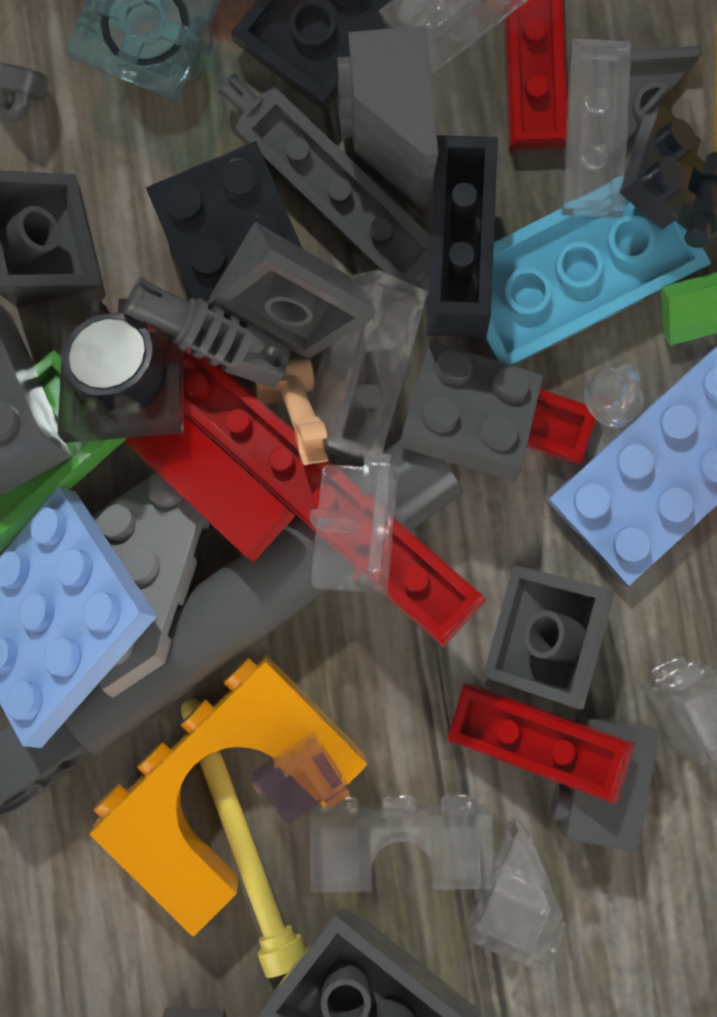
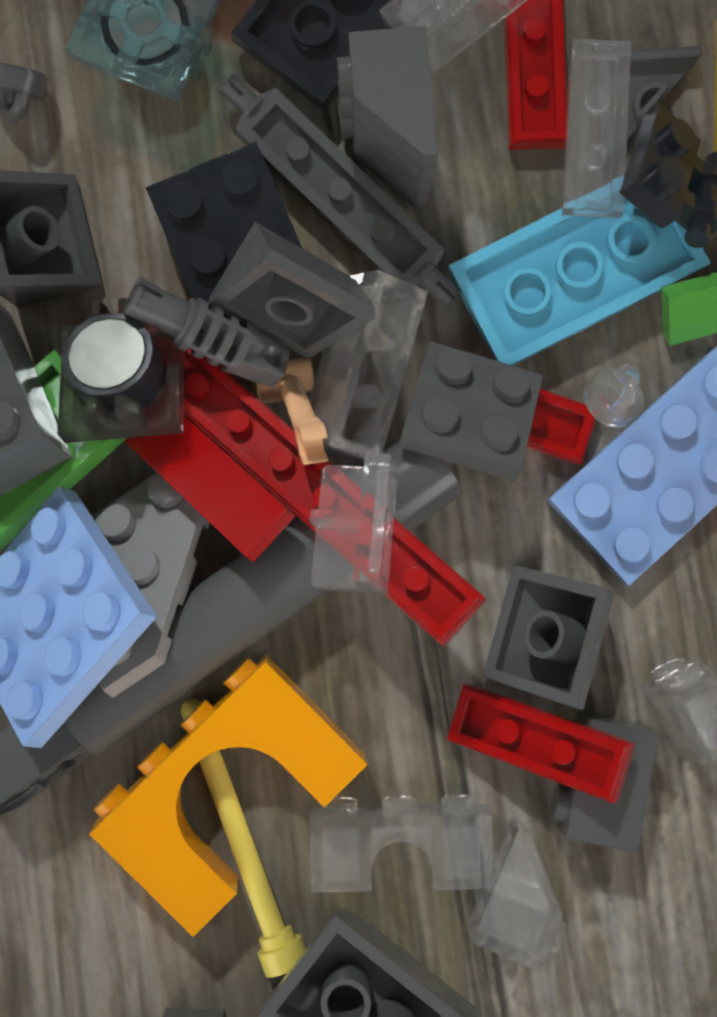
panel [252,731,351,823] -> none
black brick [427,135,498,338] -> none

